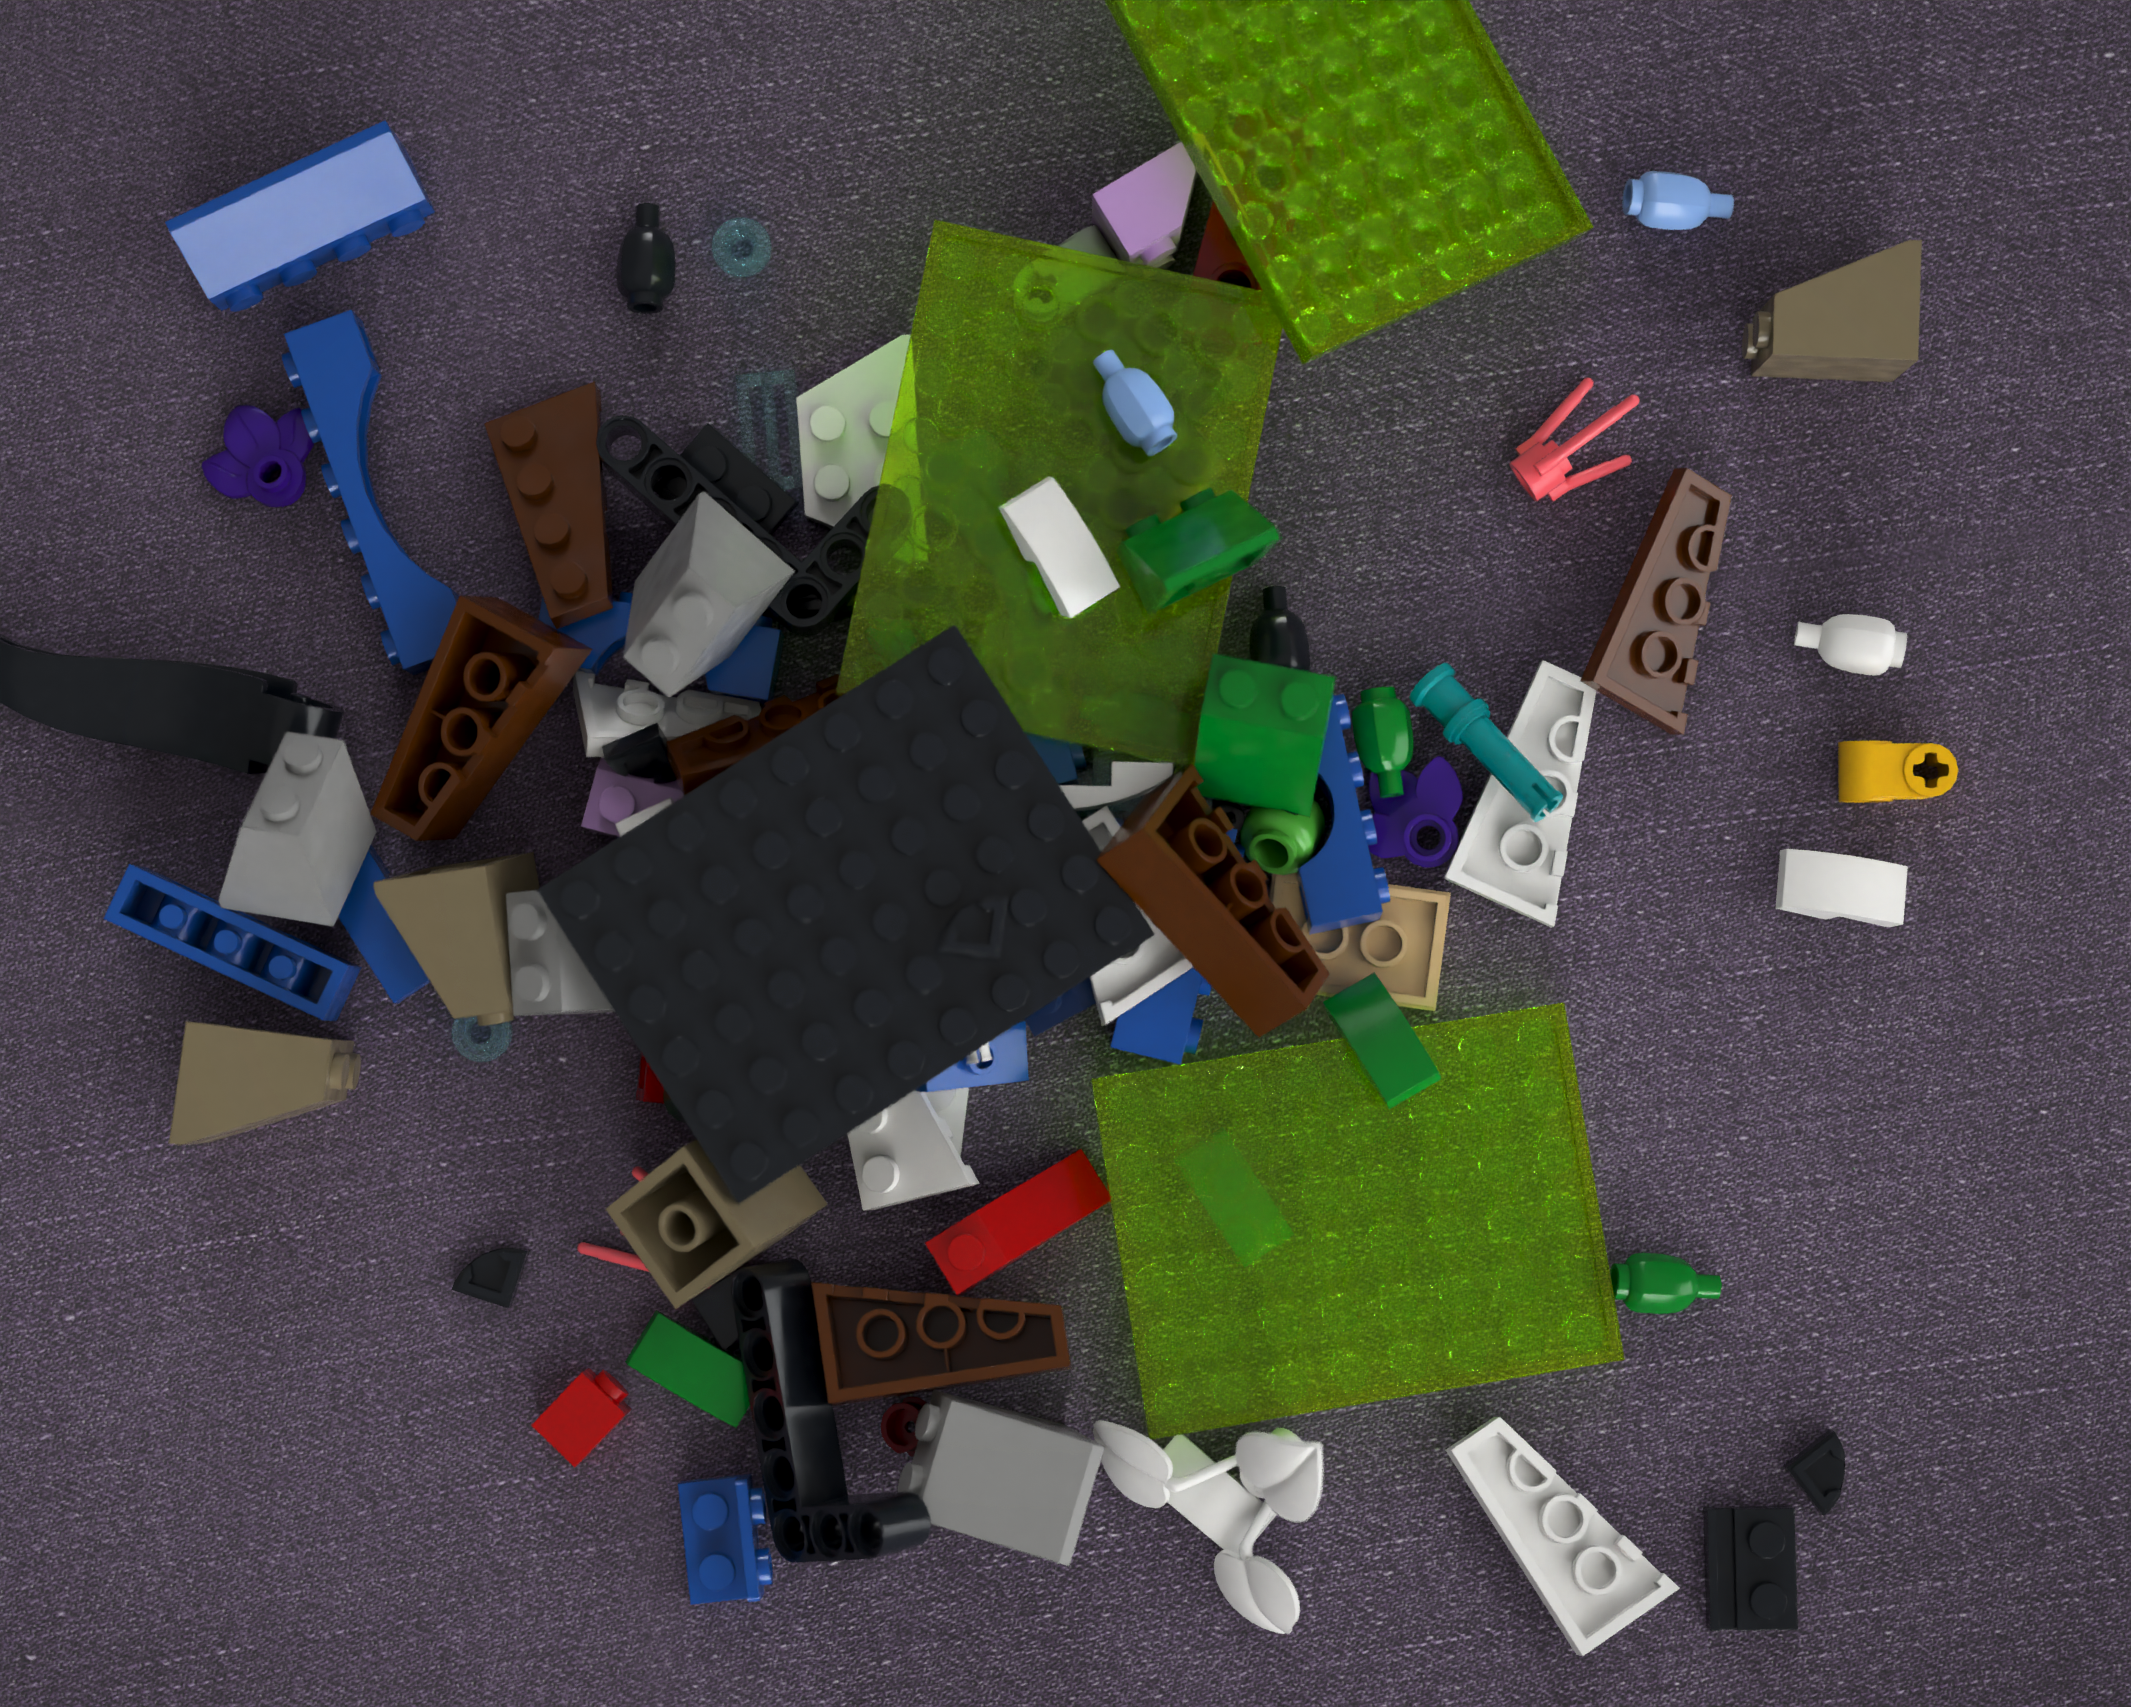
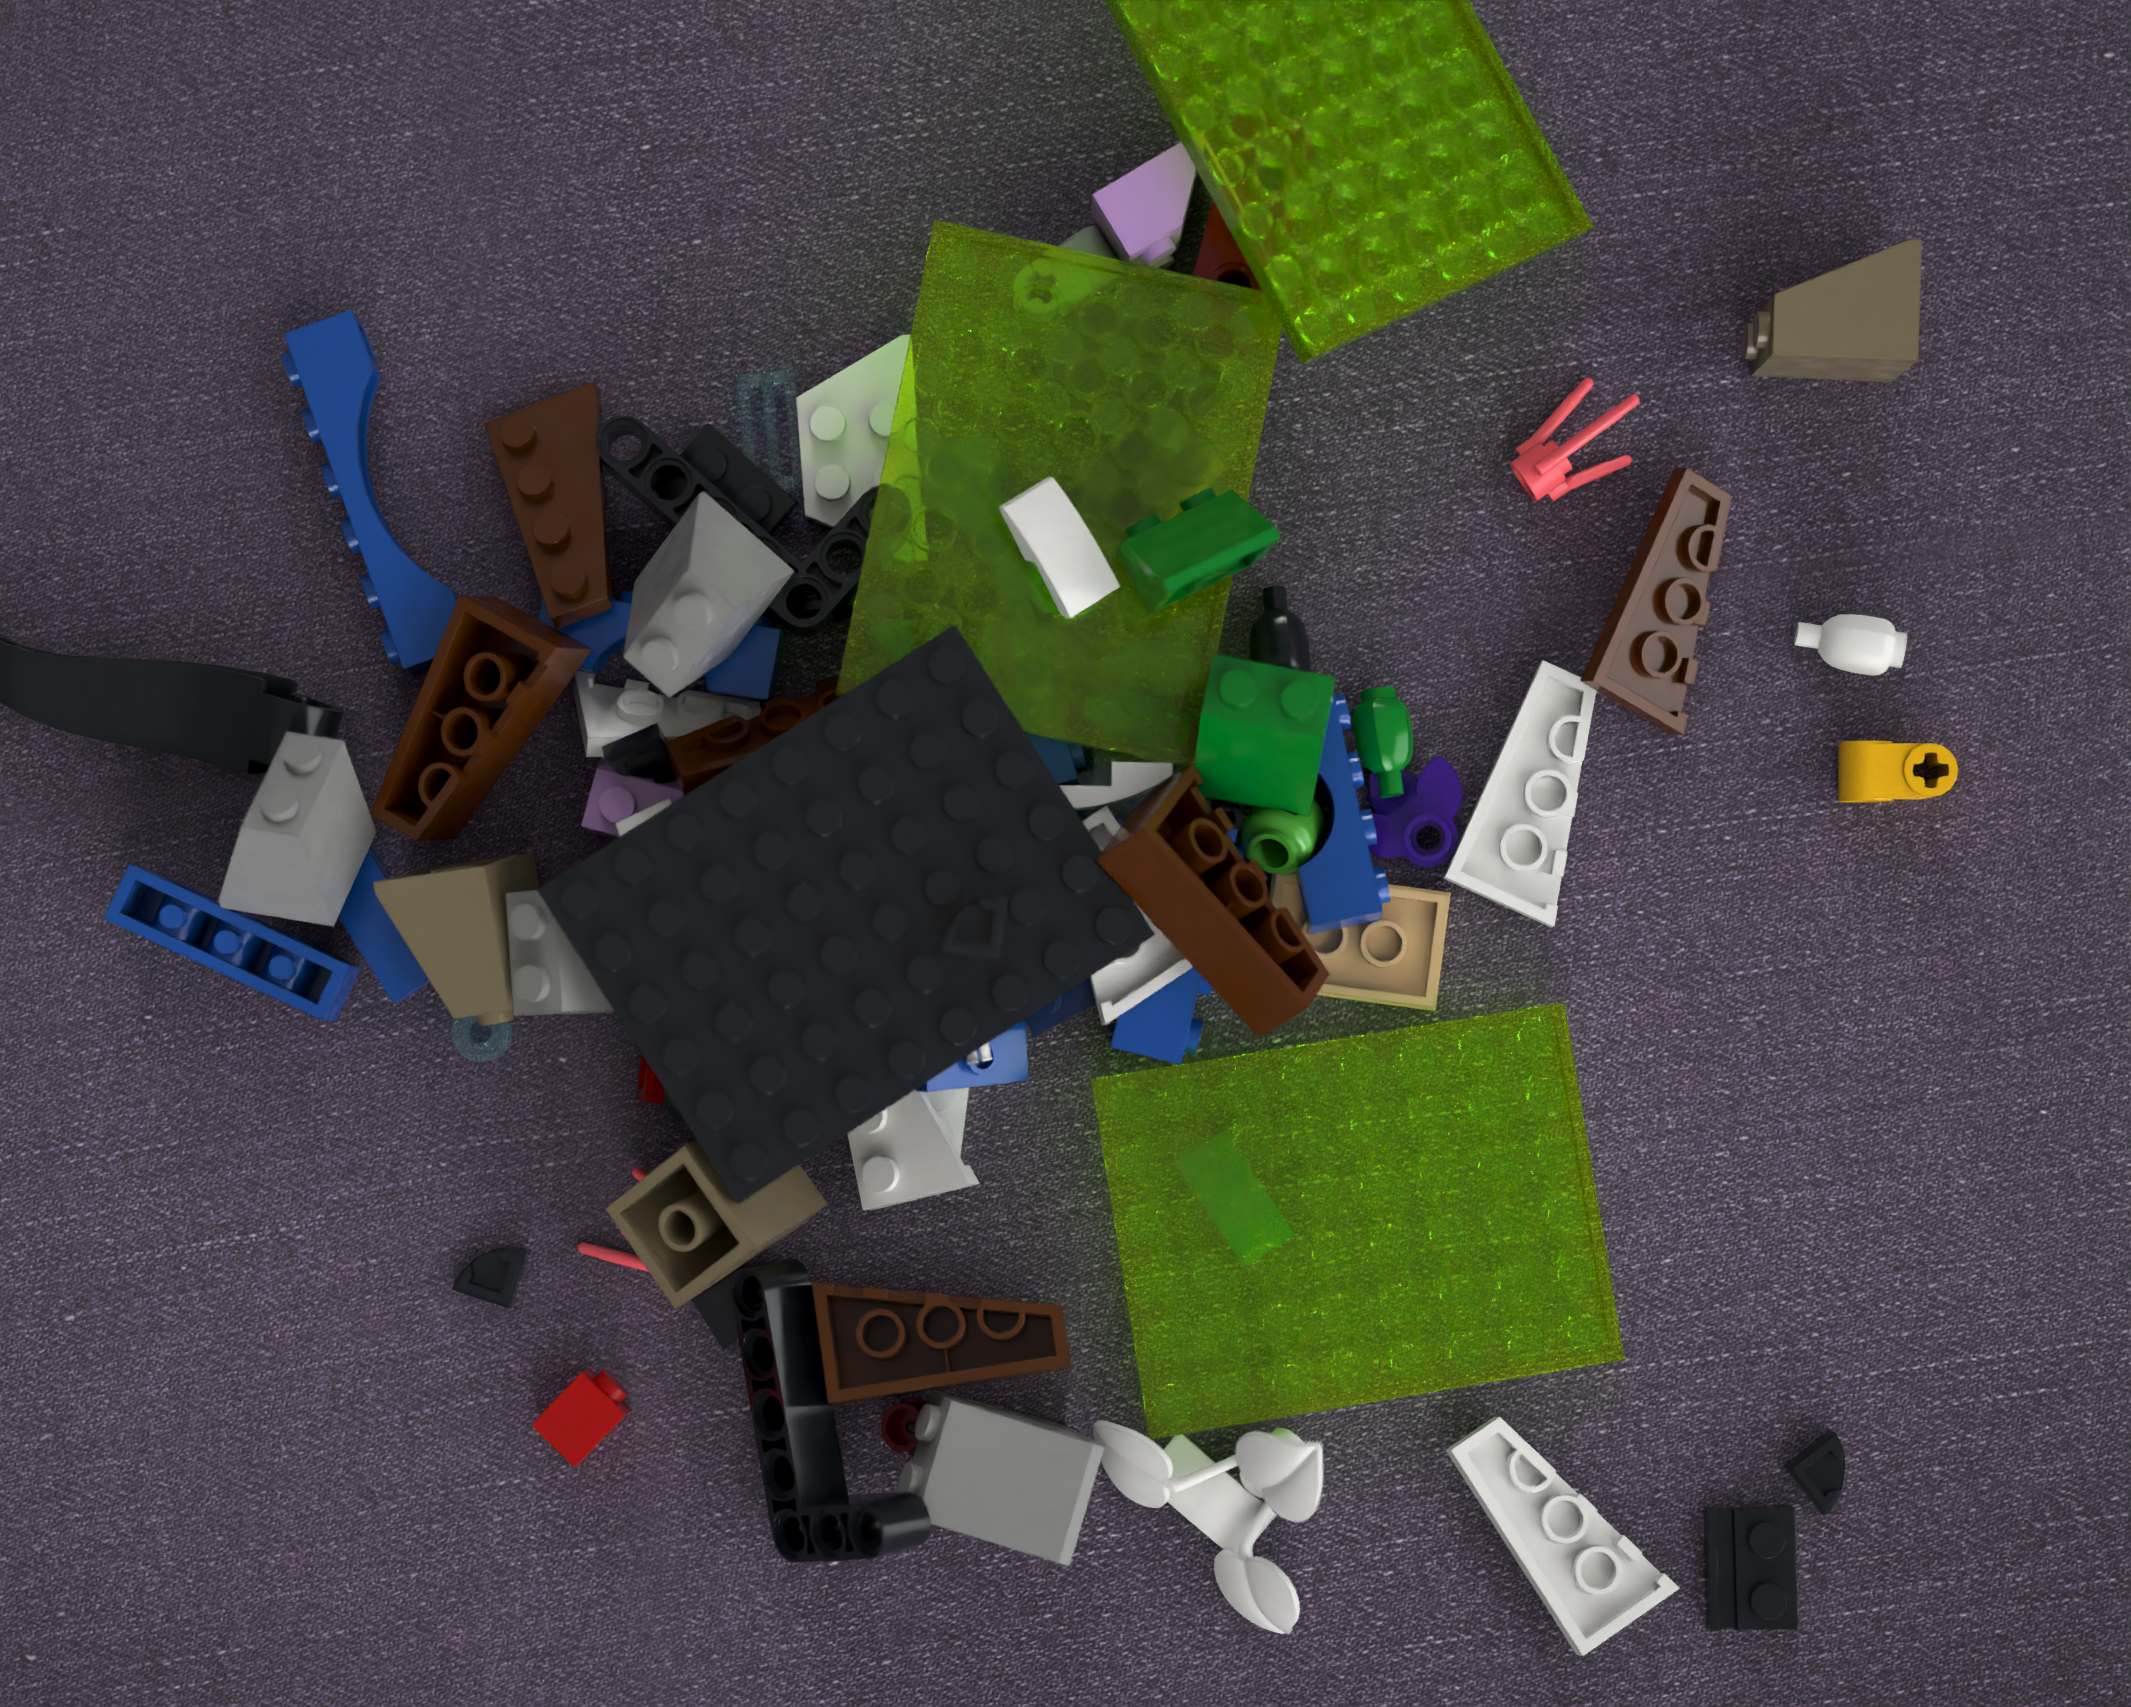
slope [165,120,435,312] -> none
dark tan slope [169,1022,361,1145] -> none
dark purple plate [202,405,314,507] -> none
black plant [617,203,675,314] -> none
green slope [625,1310,750,1428] -> none
blue bracket [678,1473,773,1605] -> none
clear light blue plate [712,217,772,278] -> none
red slope [925,1149,1113,1295] -> none
light blue plant [1093,349,1178,456] -> none
green slope [1323,972,1441,1109] -> none
teal pin [1409,663,1563,822] -> none
green plant [1608,1253,1722,1314] -> none
light blue plant [1622,171,1734,230] -> none
white slope [1775,849,1908,928] -> none

